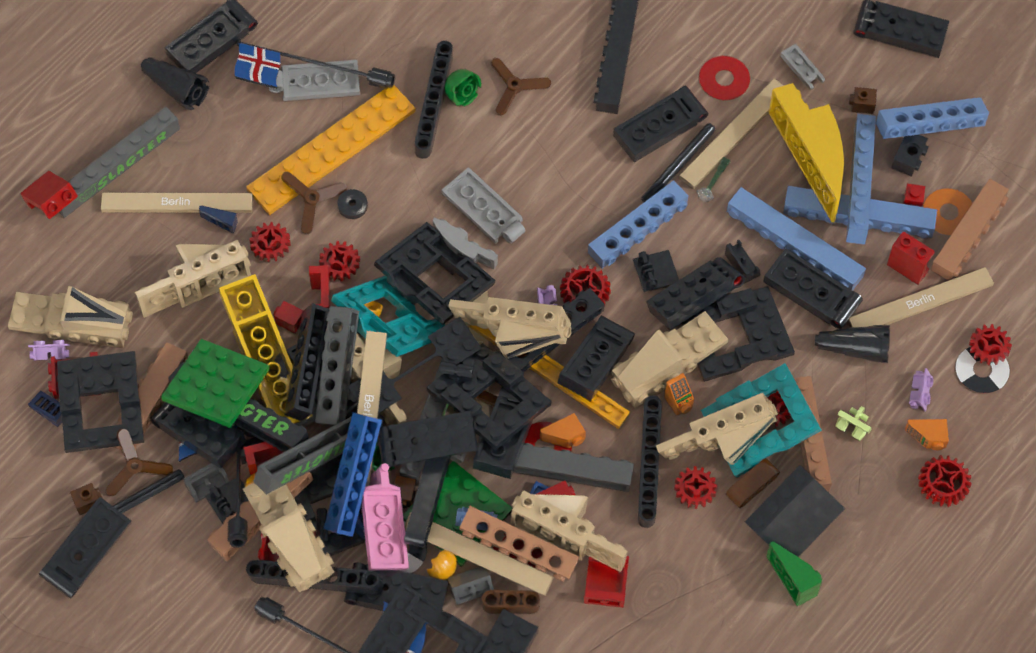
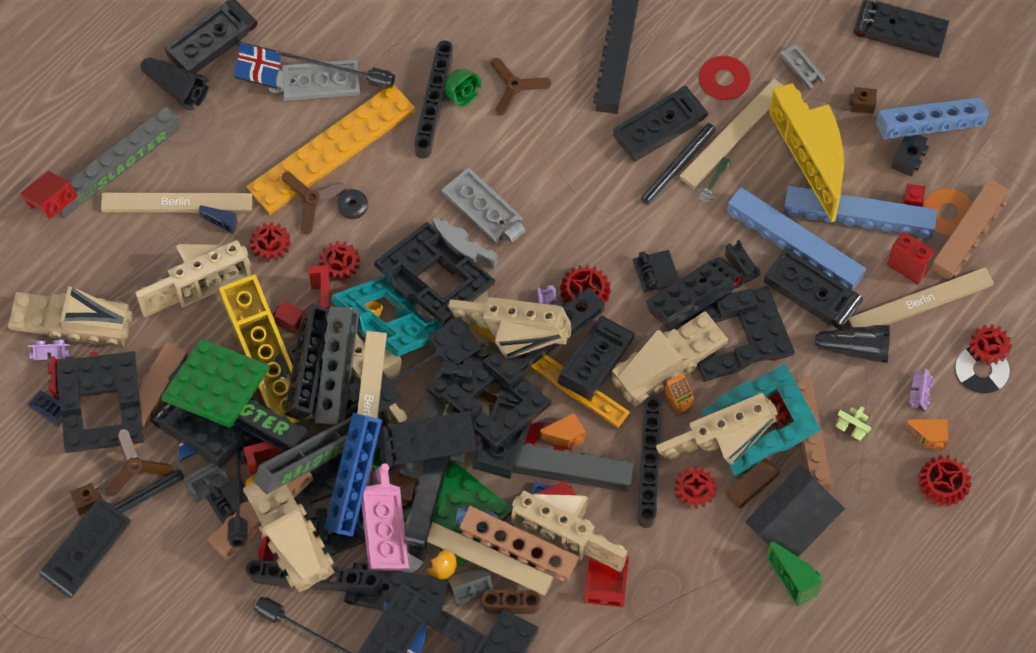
medium blue brick [588,180,688,269] -> none
medium blue brick [846,114,876,244] -> none

